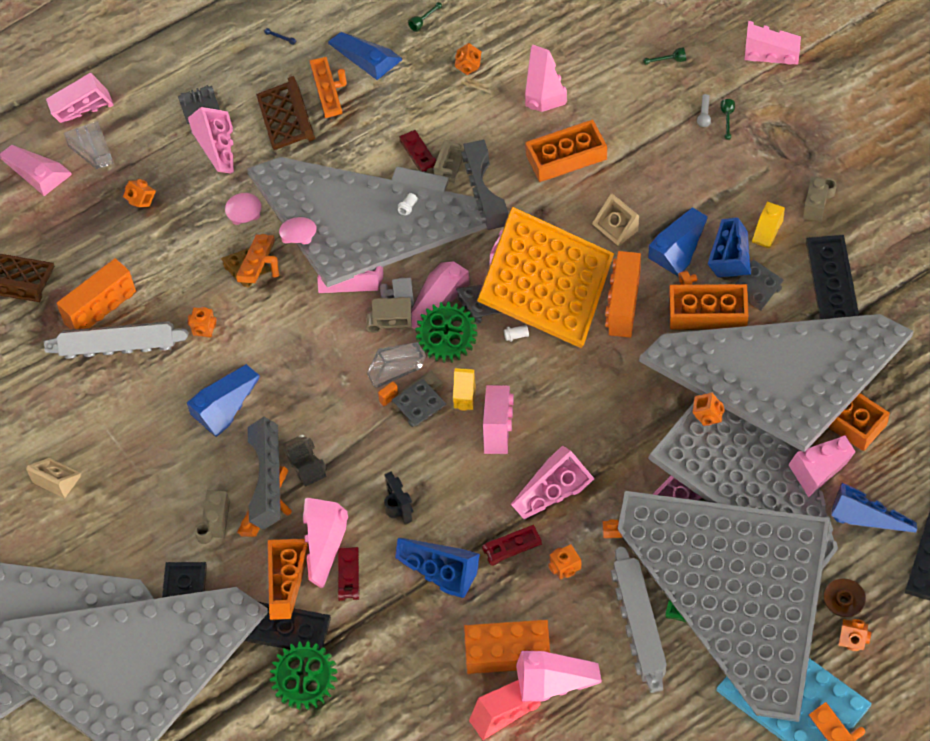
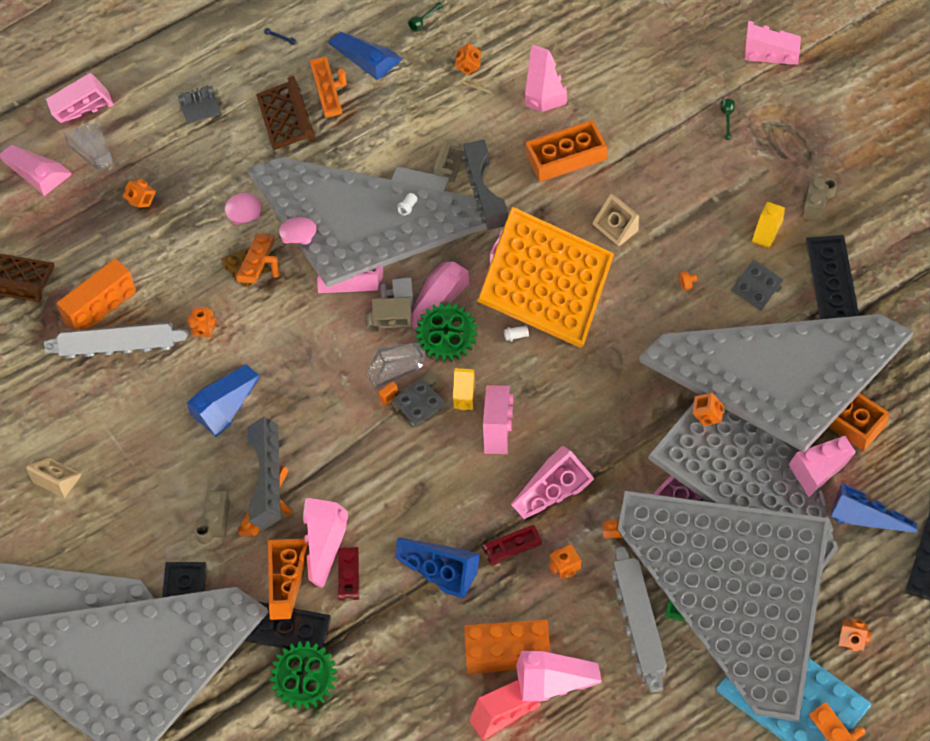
bright pink wedge [188,107,234,174] -> none
clear smoke brick [282,434,327,487] -> none
black plate [384,471,413,525] -> none
dark red plate [399,130,437,172] -> none
dark grey hinge [456,285,502,324] -> none
orange brick [605,251,641,338] -> none
dark green hinge [643,47,686,65] -> none
blue wedge [648,207,708,277] -> none
orange brick [669,284,749,329] -> none
light grey bar [697,94,711,127] -> none
blue wedge [708,218,751,278] -> none
reddish brown dish [824,578,866,617] -> none

